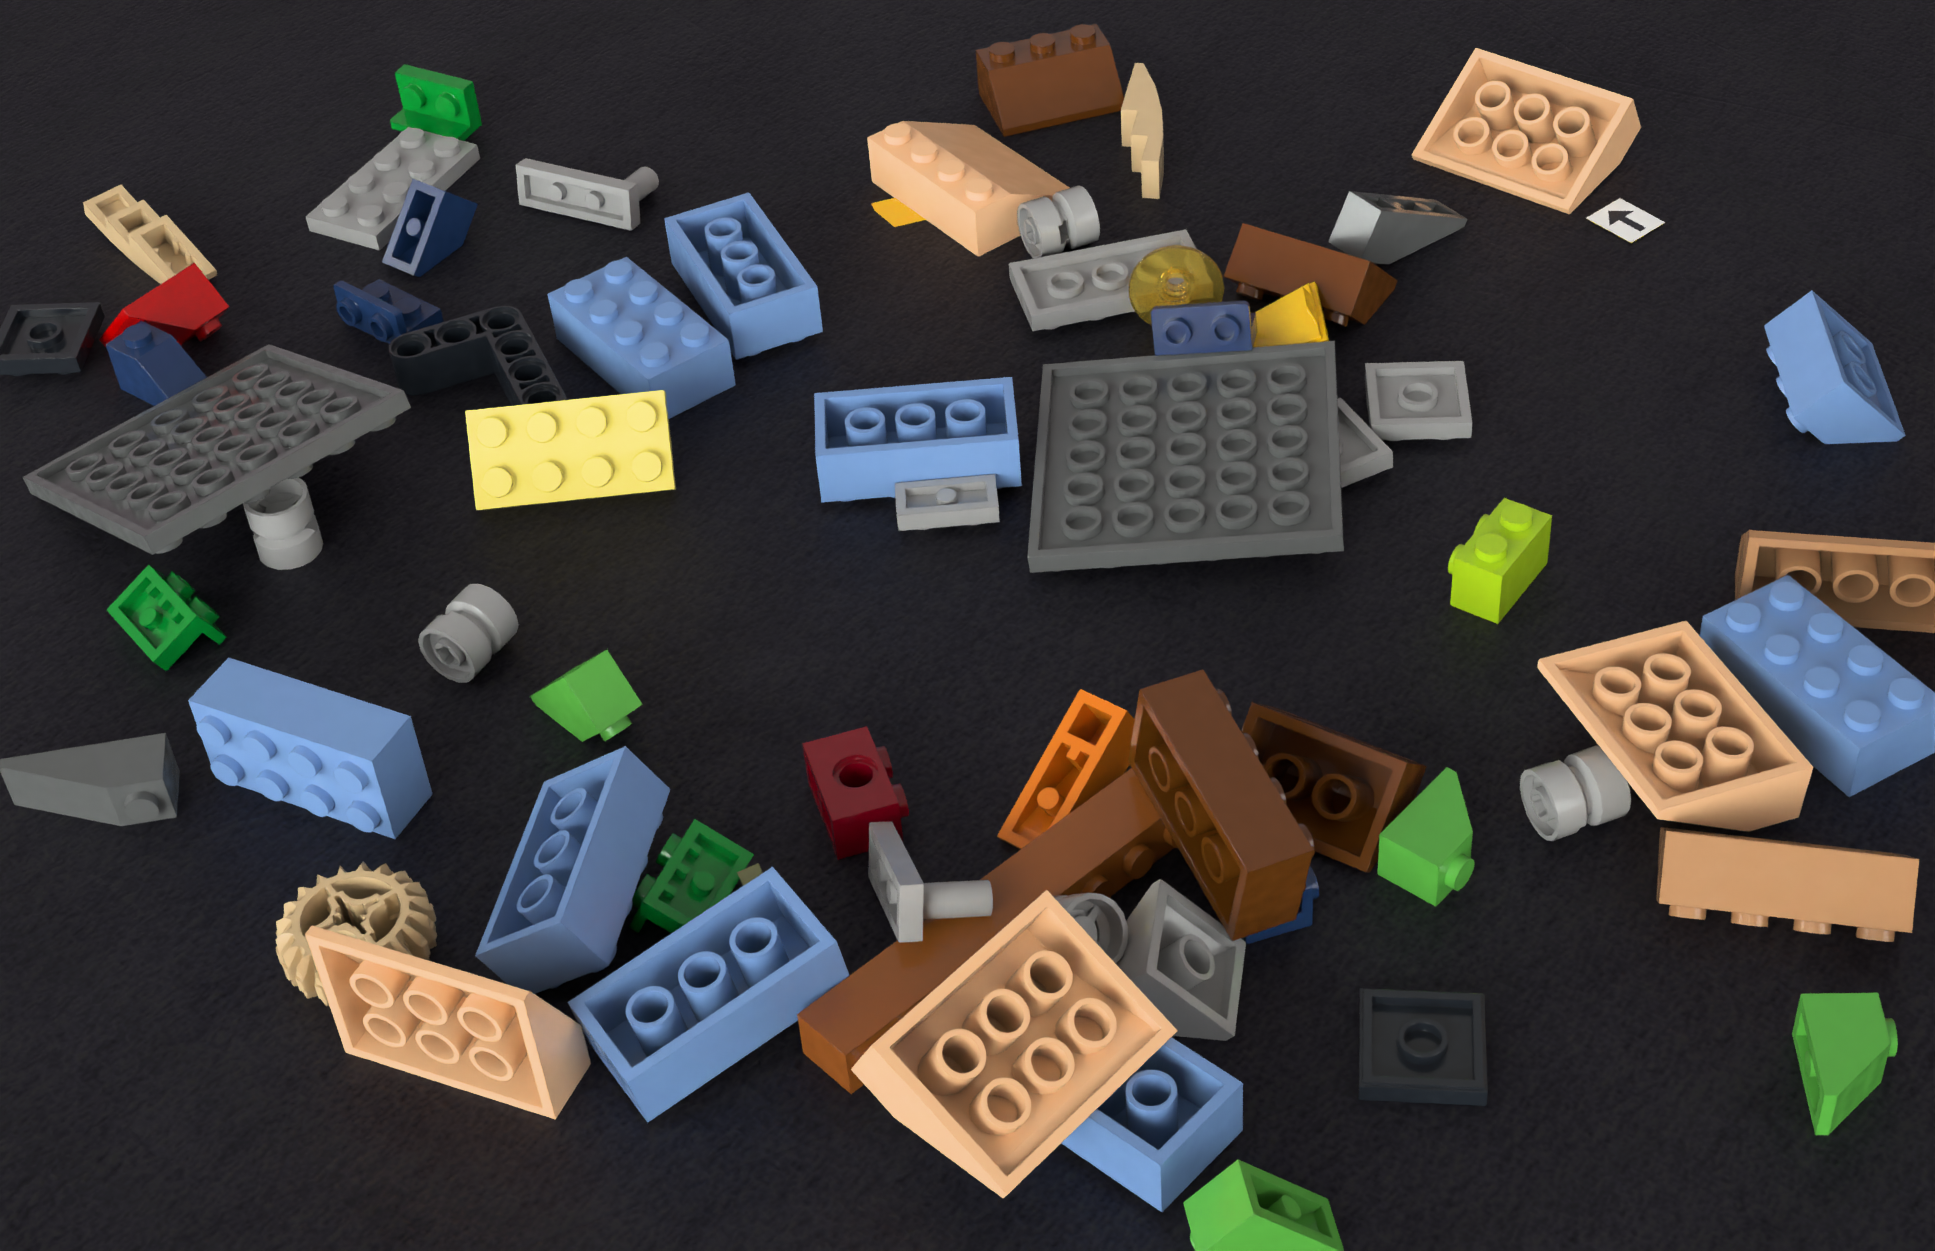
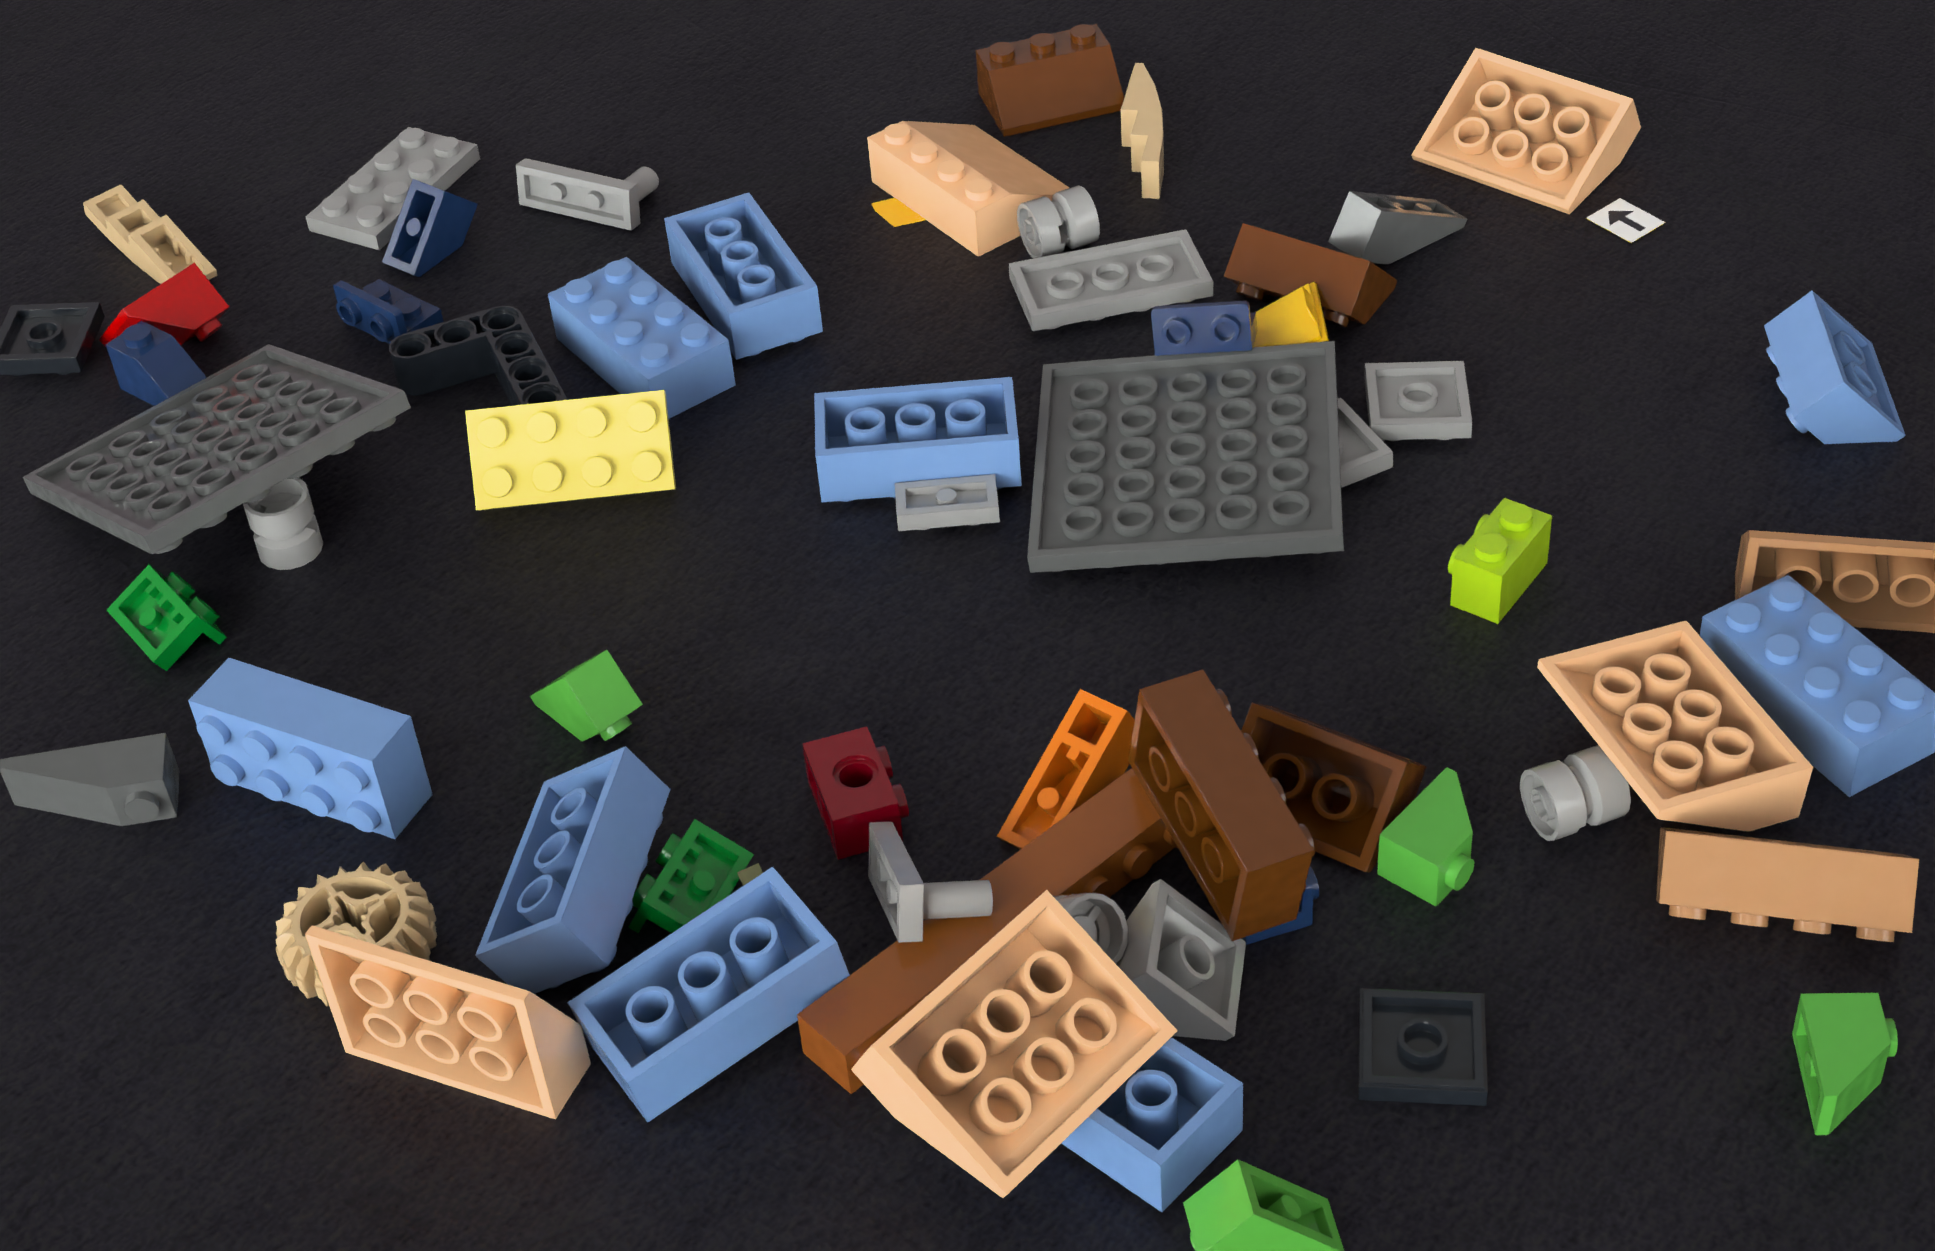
green bracket [390,64,482,141] -> none
light grey wheel [418,584,519,683] -> none
clear yellow dish [1129,245,1224,325] -> none

